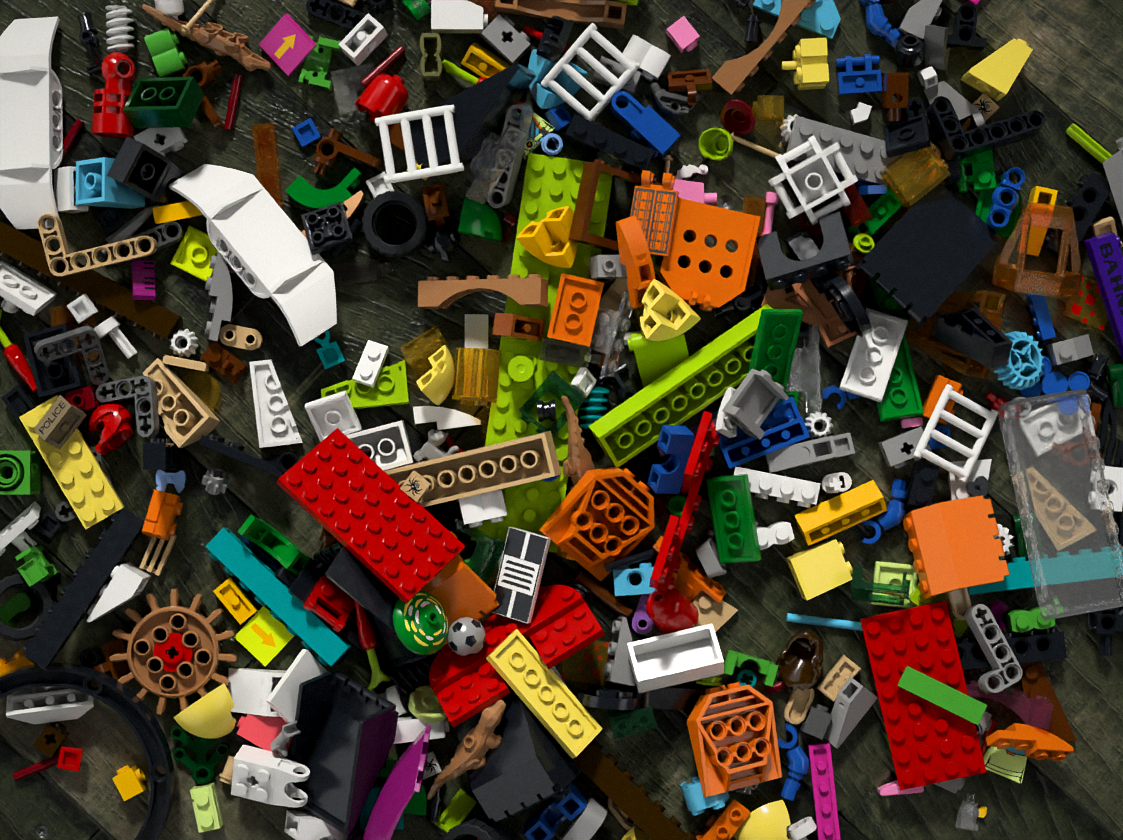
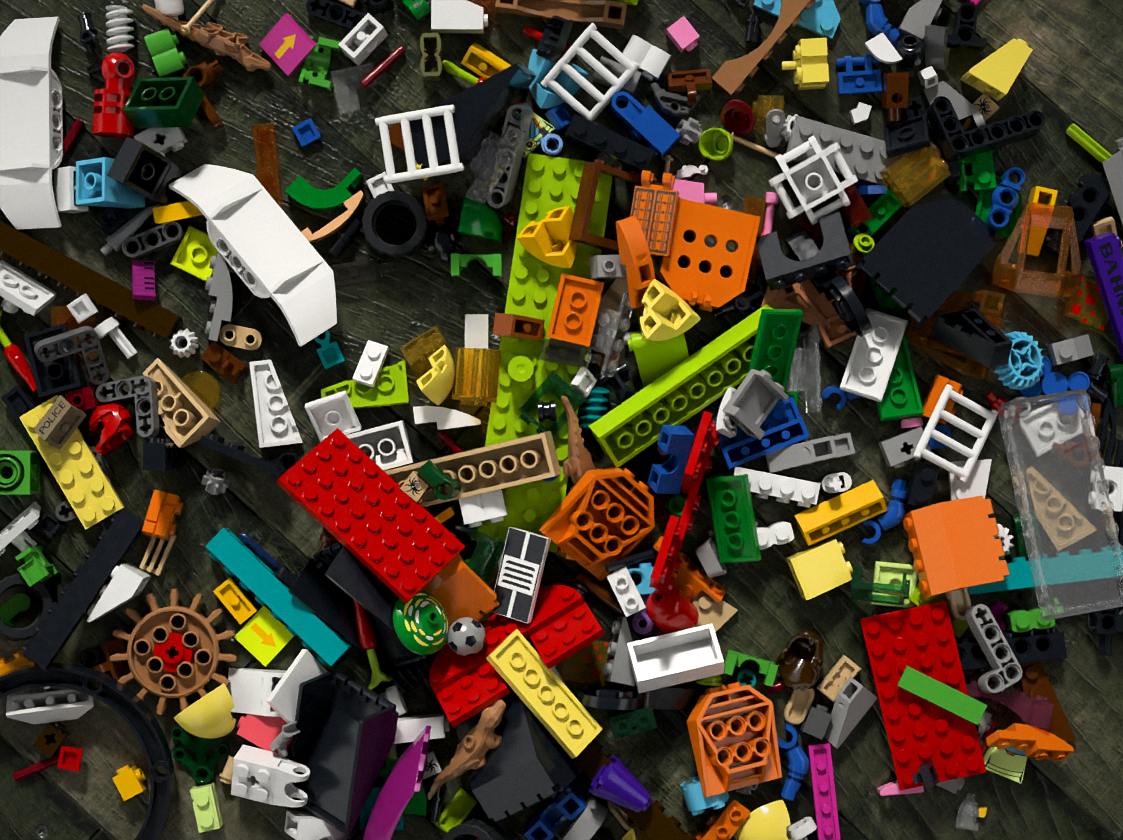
tan beam [38,214,158,276] -> none
light blue piece [156,470,186,493] -> none
tan tile [162,355,210,372] -> none
dark red piece [224,74,243,131] -> none
green arch [238,514,311,576] -> none
black tile [301,202,354,255] -> none
red plate [303,576,355,633] -> none
reddish brown piece [312,128,382,177] -> none
red cylinder [354,74,409,129] -> none
yellowish green tile [408,686,447,723] -> none
light grey animal [413,429,459,462] -> none
medium nougat arch [418,274,548,309] -> none
light grey brick [481,14,531,65] -> none
medium azure bar [786,613,863,631] -> none
white piece [805,411,833,439] -> none
black piece [966,476,989,497] -> none
blue piece [1025,285,1056,341] -> none
none -> dark green piece [417,460,461,500]
none -> light orange tile [434,506,456,523]
none -> bright green piece [451,254,502,277]
none -> dark purple cone [588,755,651,813]
none -> white brick [607,567,646,617]
none -> light grey gear [676,117,702,146]
none -> light grey piece [763,109,786,147]
none -> white brick [865,33,902,64]
none -> black tile [912,760,940,788]

